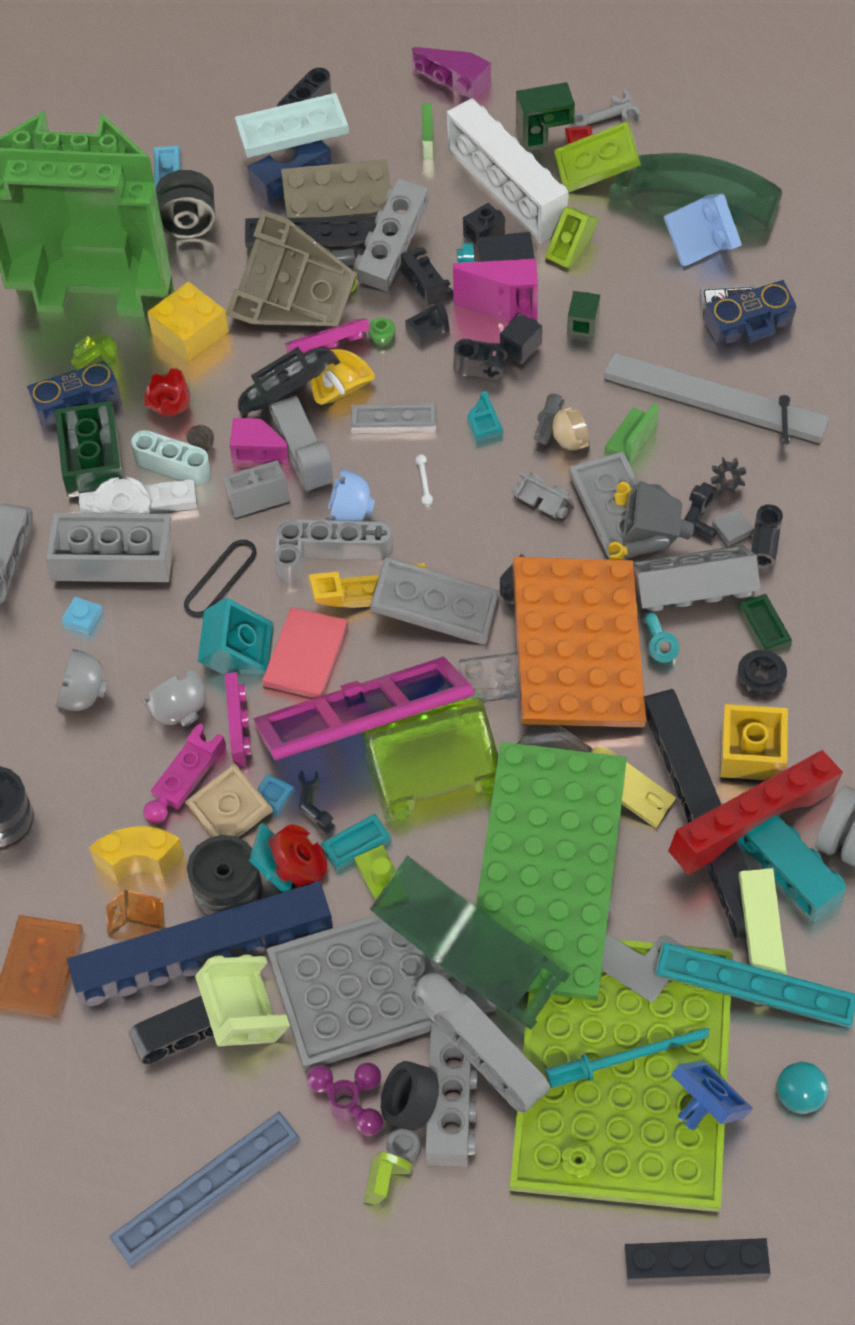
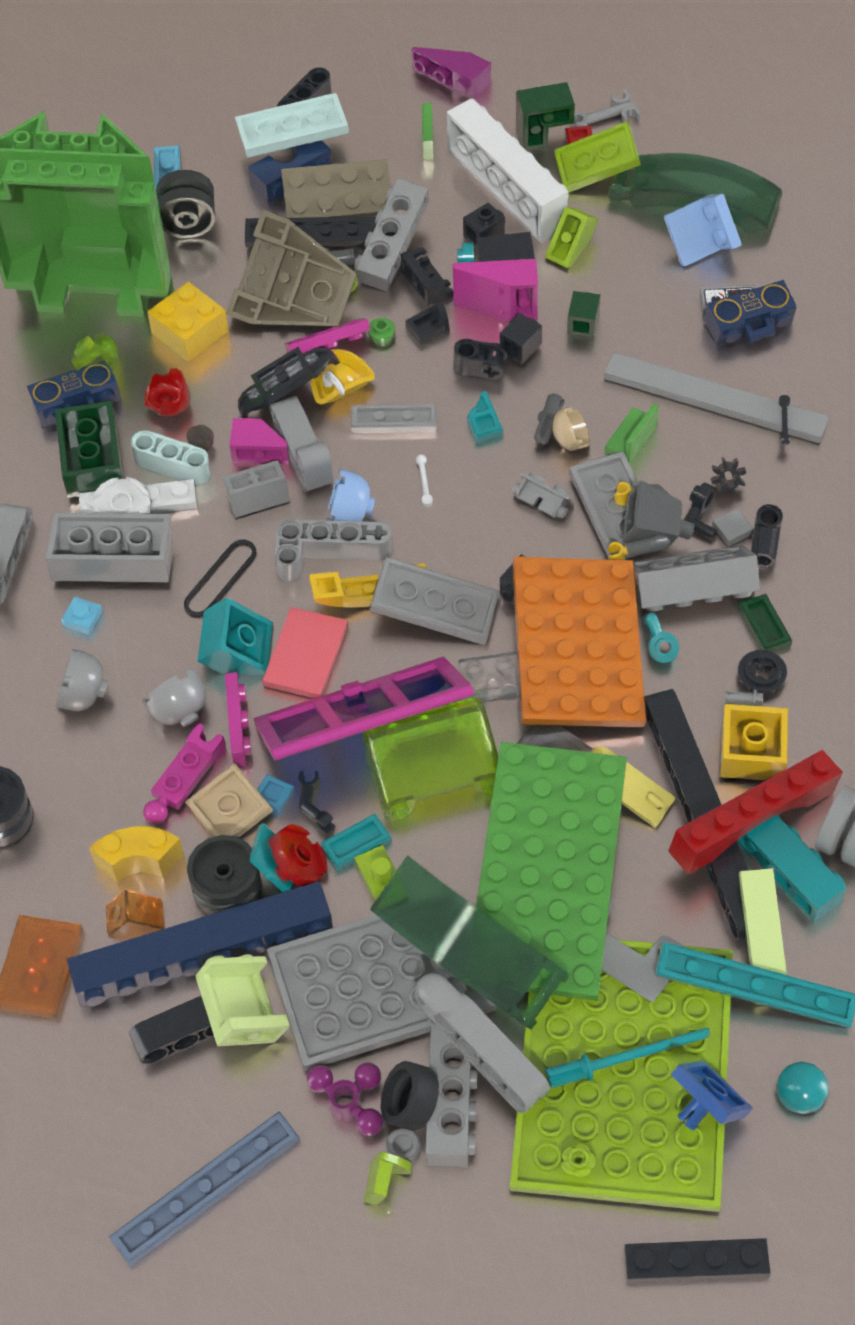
none -> light grey pin [725,689,763,706]

